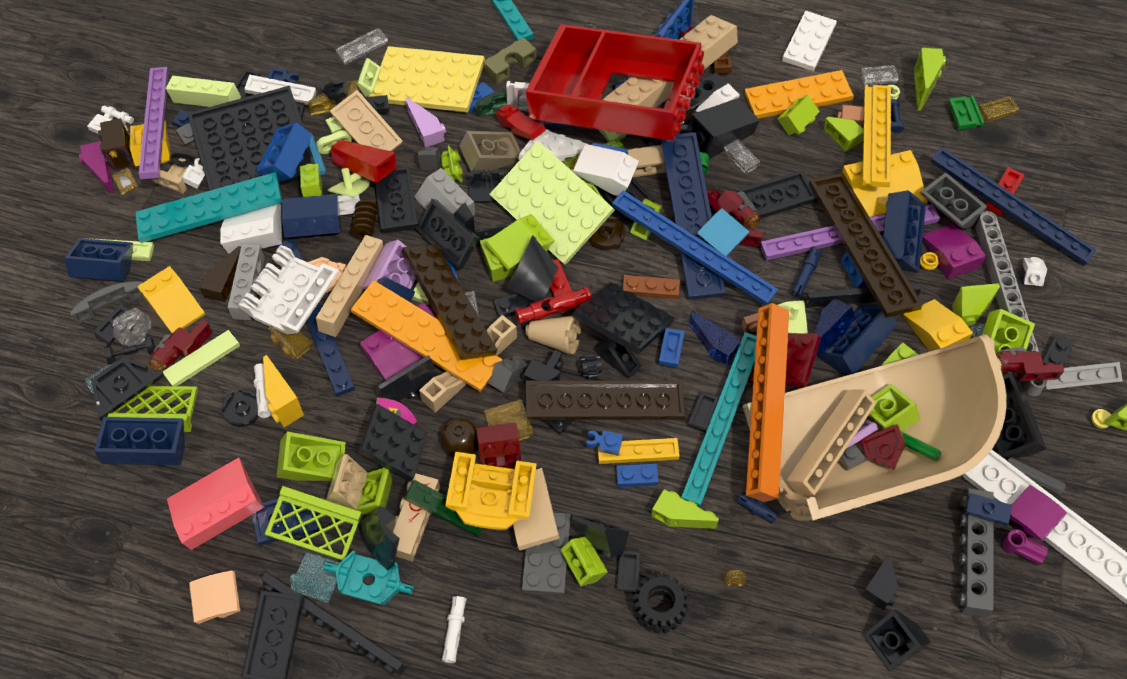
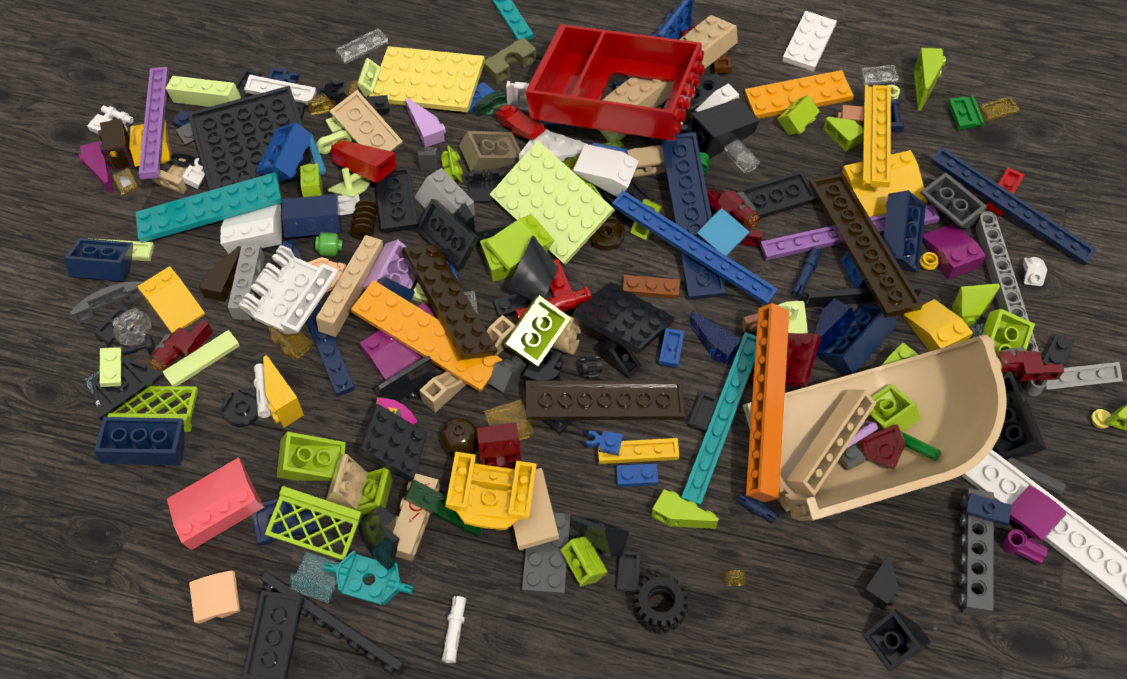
none -> yellowish green plate [100,347,122,387]
none -> bright green head [315,232,342,257]
none -> slope [503,296,571,366]

